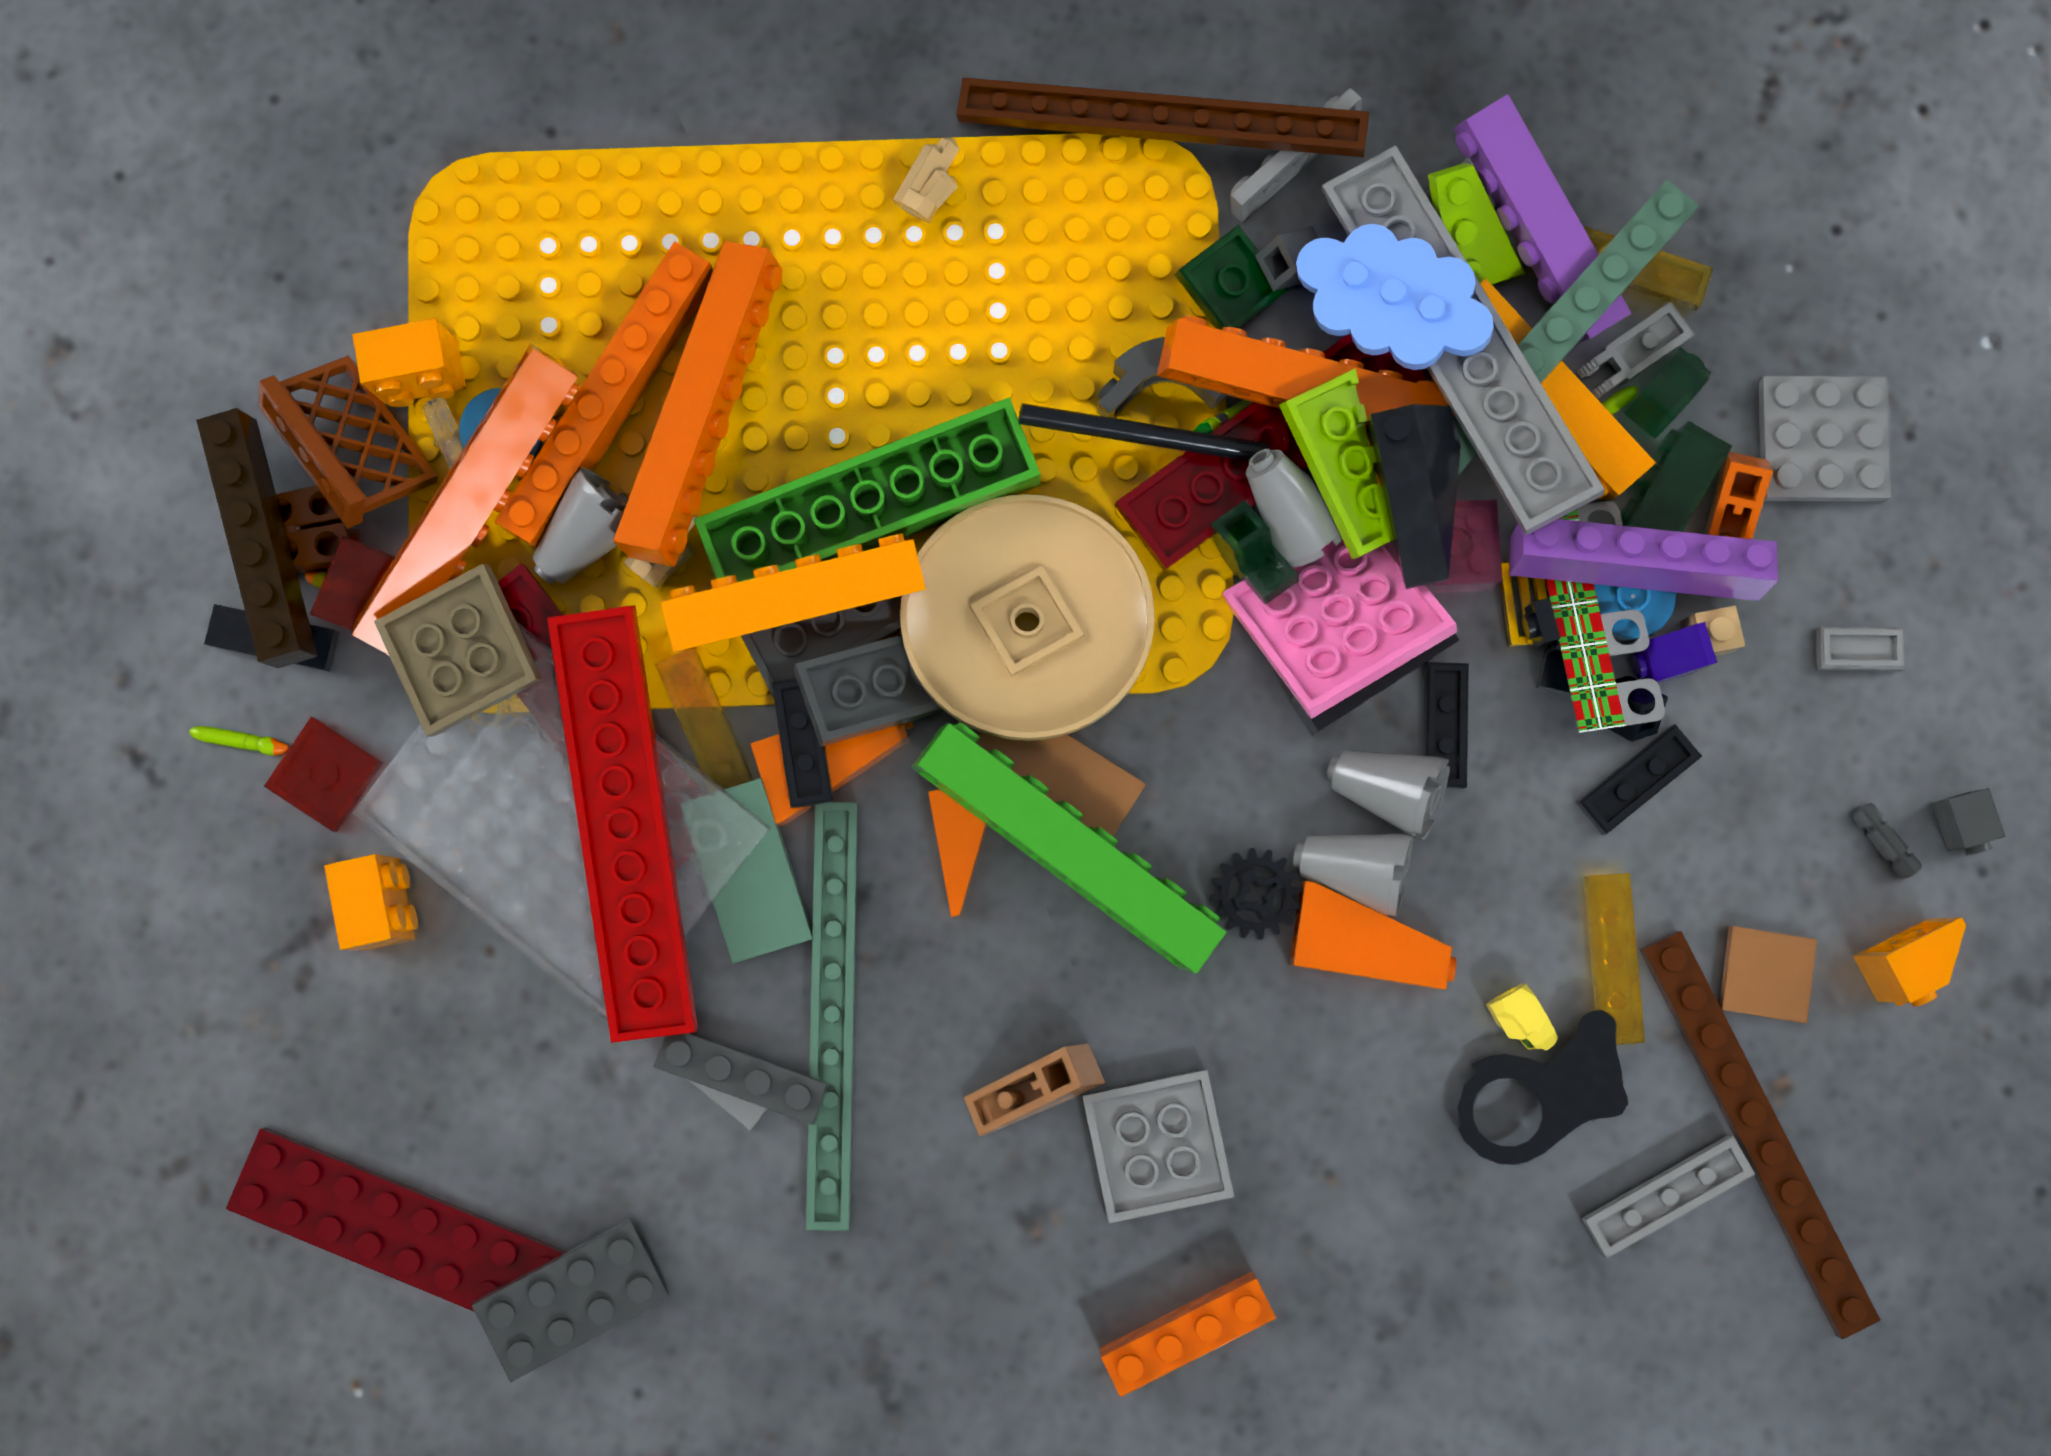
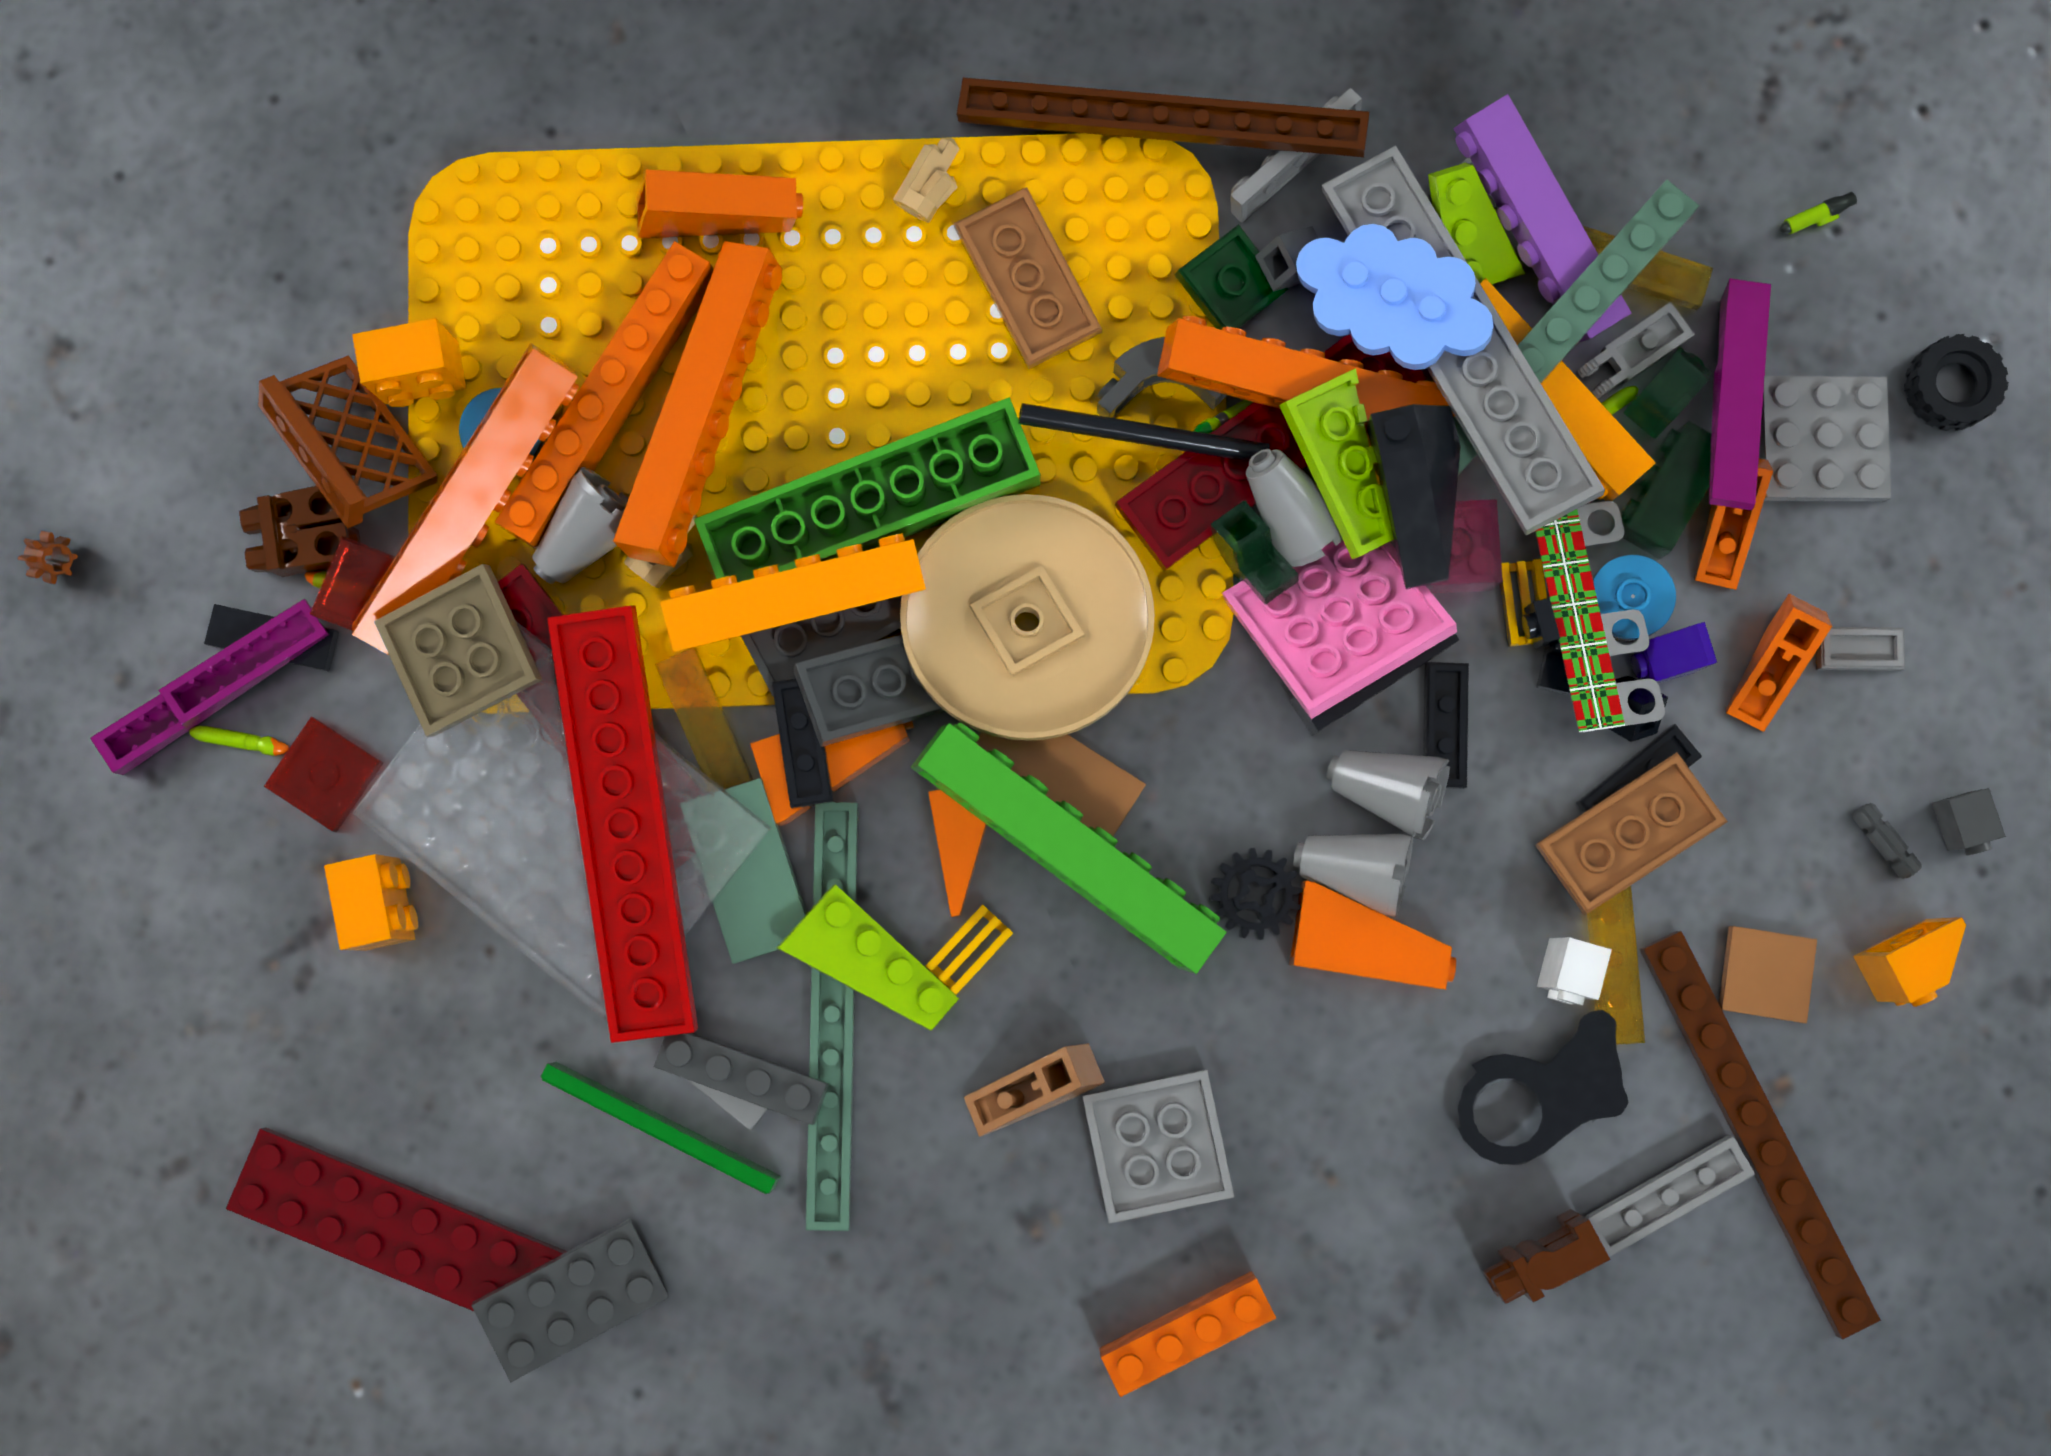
dark brown brick [196,408,318,668] -> none
clear axle [423,397,464,470] -> none
light yellow rock [1486,983,1558,1051] -> none
medium lavender brick [1509,519,1778,601] -> none
tan brick [1680,605,1745,656] -> none
none -> dark orange gear [18,531,78,584]
none -> magenta slope [90,599,329,775]
none -> green tile [540,1062,781,1194]
none -> orange slope [637,169,803,238]
none -> lime wing [776,884,959,1030]
none -> yellow tile [925,904,1013,995]
none -> medium nougat tile [954,187,1102,369]
none -> reddish brown hips [1483,1209,1611,1304]
none -> medium nougat tile [1535,752,1728,916]
none -> white brick [1537,937,1612,1006]
none -> magenta slope [1709,278,1771,510]
none -> orange slope [1726,594,1832,732]
none -> piece [1780,192,1857,235]
none -> black tyre [1904,334,2009,431]

